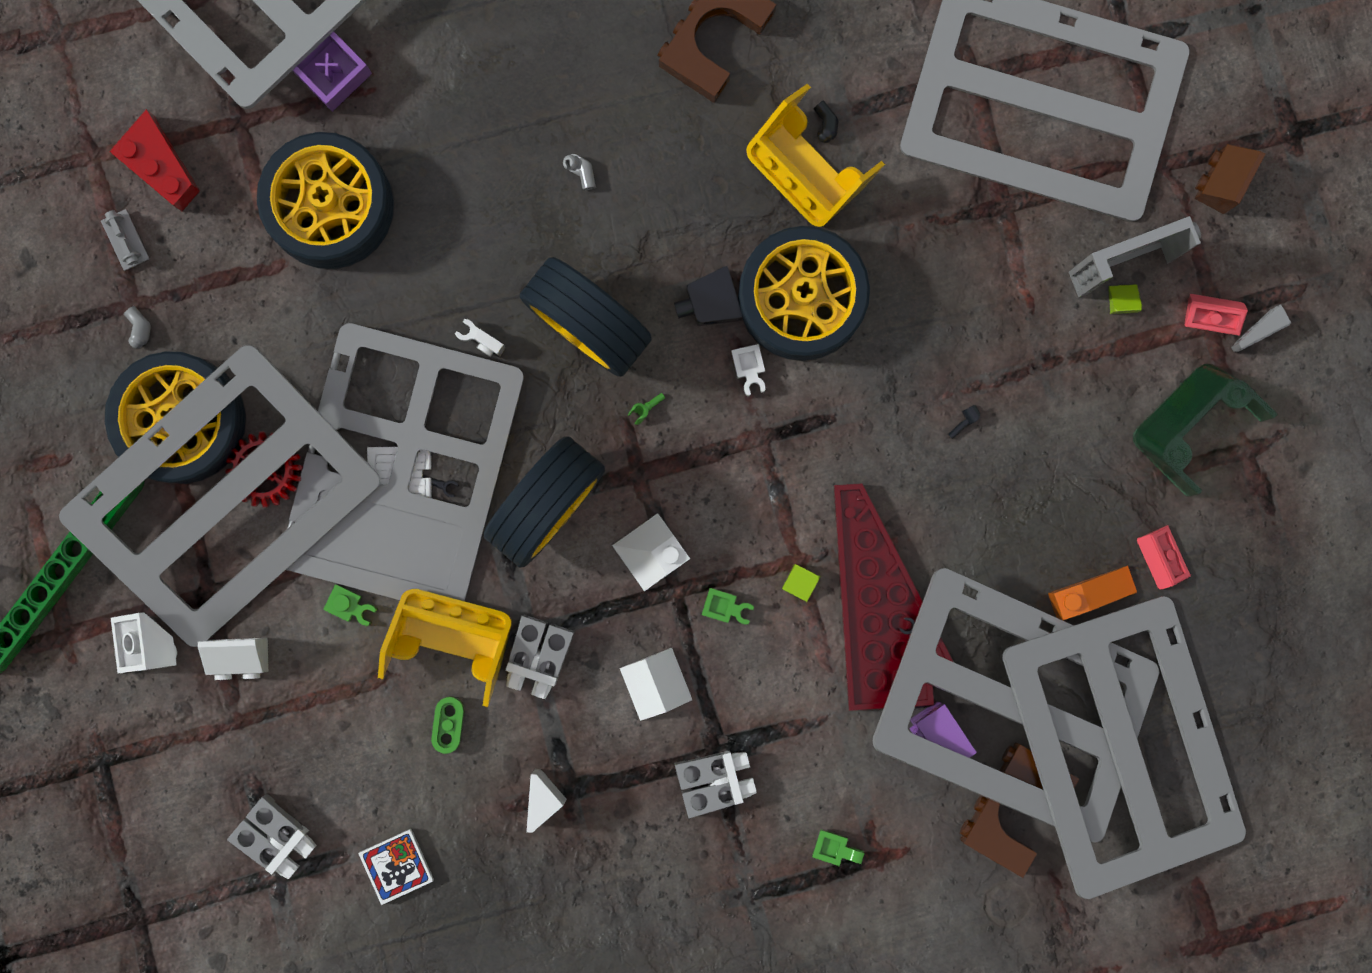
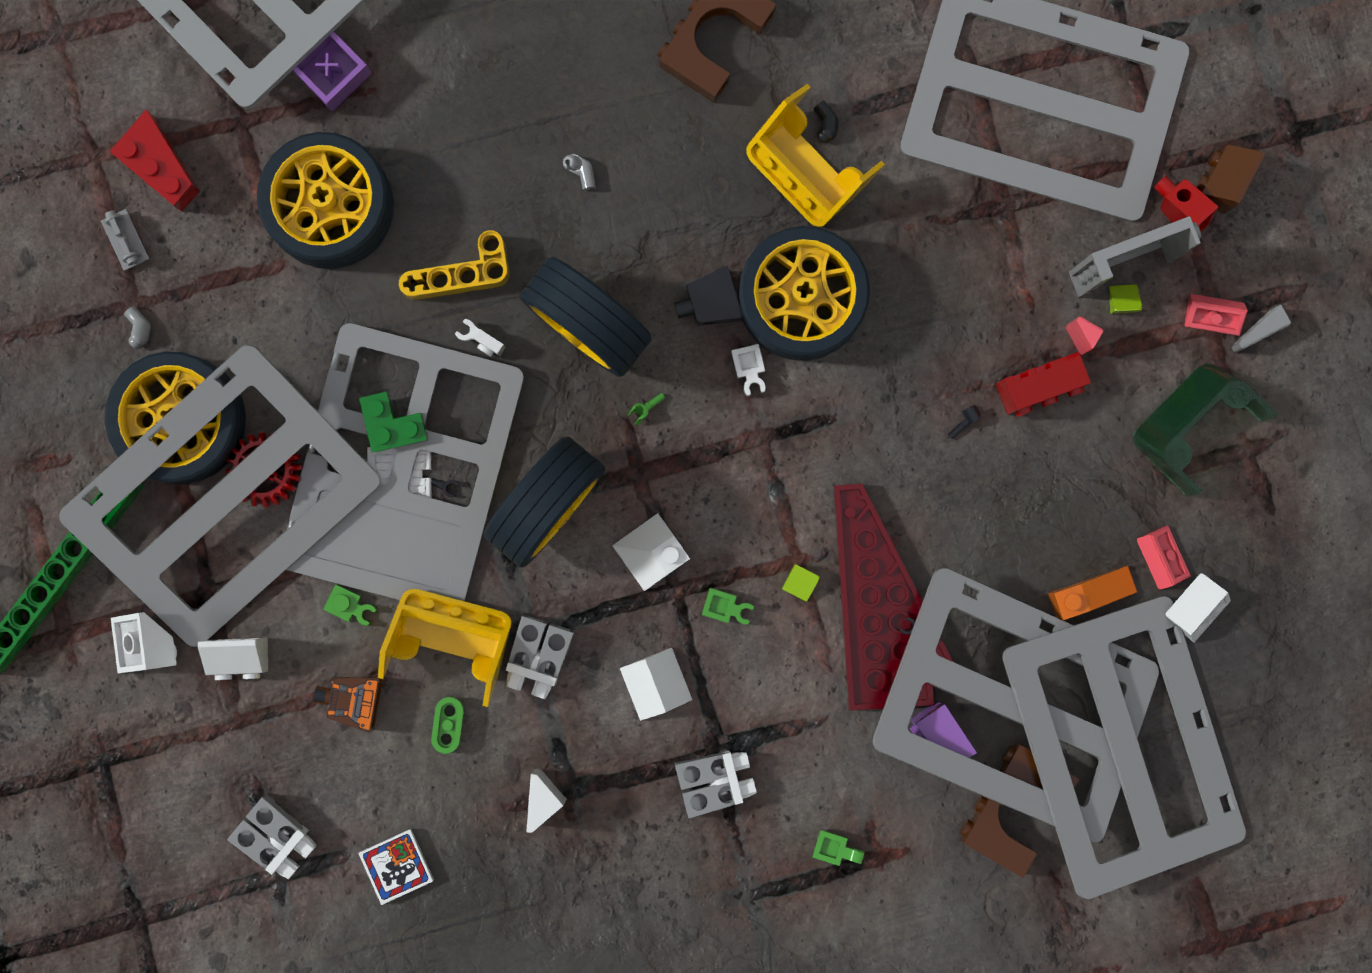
none -> torso [313,677,383,732]
none -> green plate [359,392,428,453]
none -> yellow beam [399,230,510,300]
none -> red wedge [996,352,1091,417]
none -> coral slope [1066,316,1103,355]
none -> red torso [1154,176,1218,232]
none -> white panel [1166,574,1231,643]

